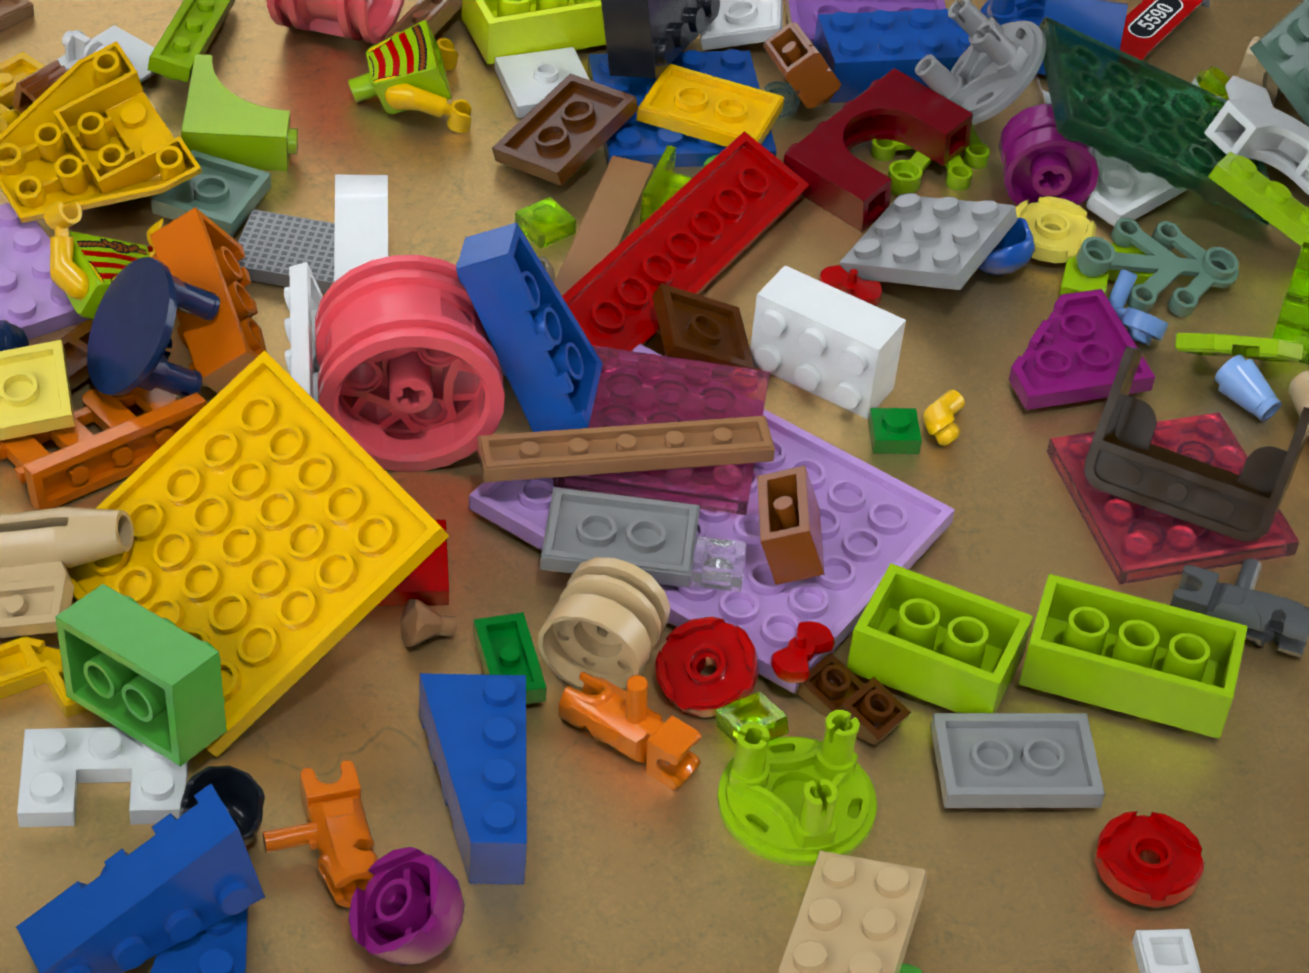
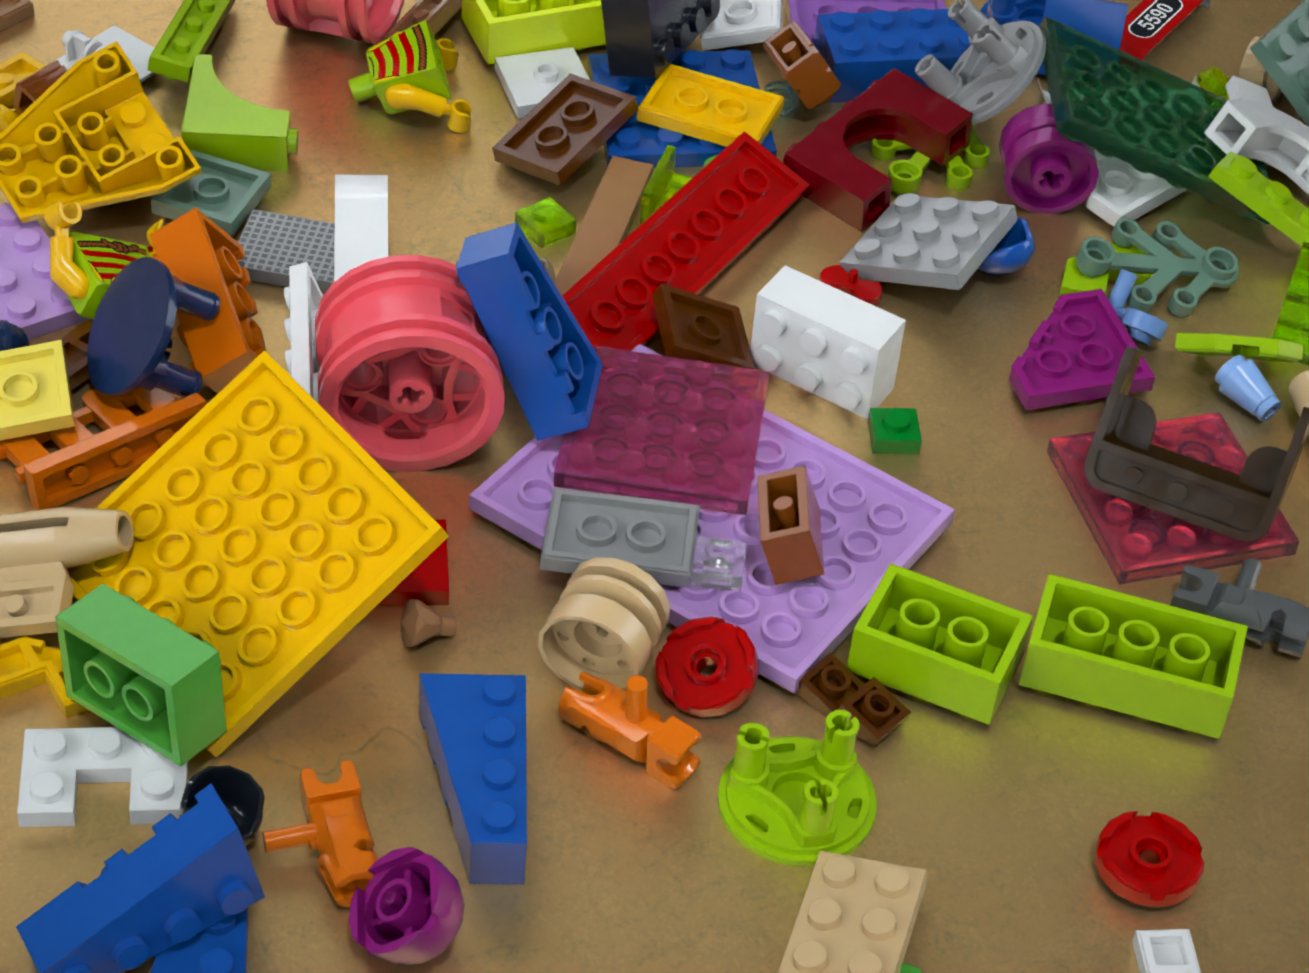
green plate [473,612,547,704] -> none
medium nougat tile [477,416,775,483] -> none
clear neon green plate [716,692,789,744] -> none
red piece [770,621,835,683] -> none
yellow arm [922,389,965,446] -> none
light grey plate [931,713,1105,808] -> none
light yellow plate [1015,196,1096,263] -> none

